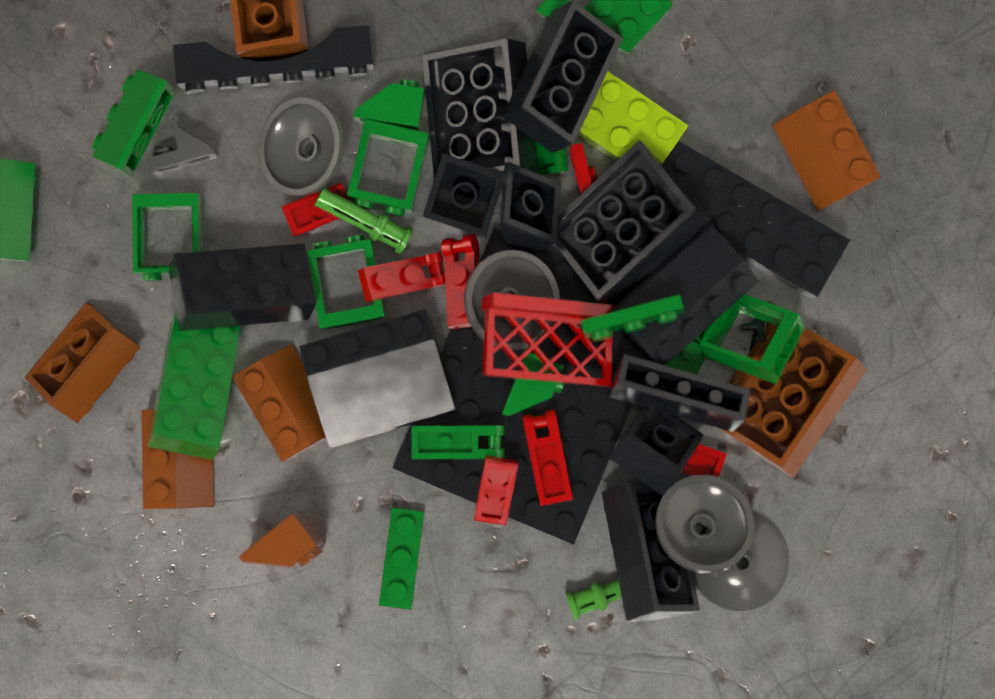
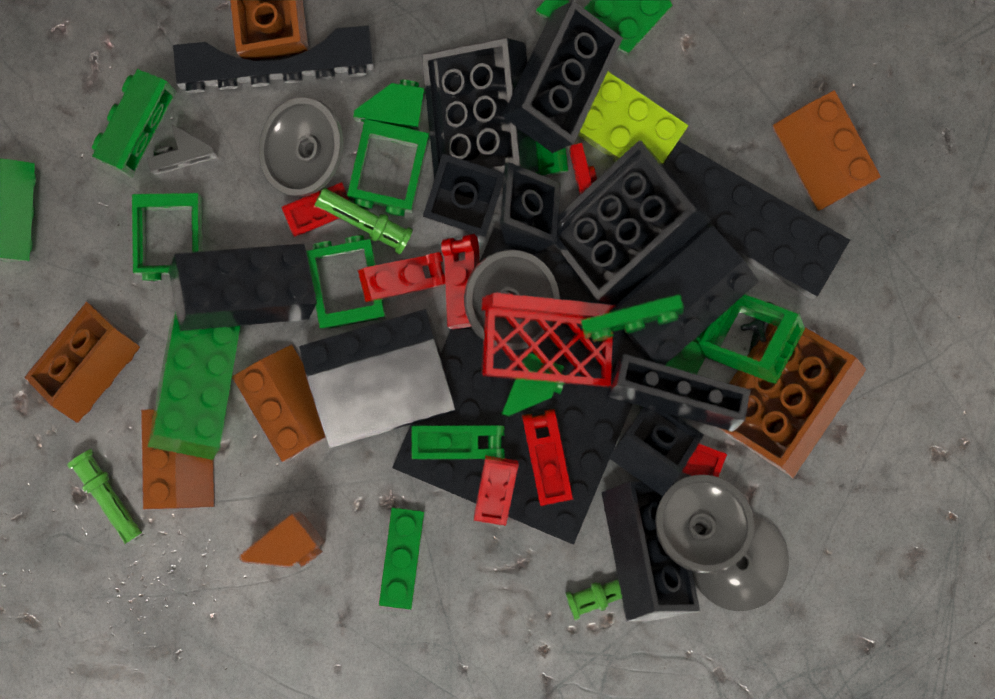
none -> bright green pin [66,449,143,544]

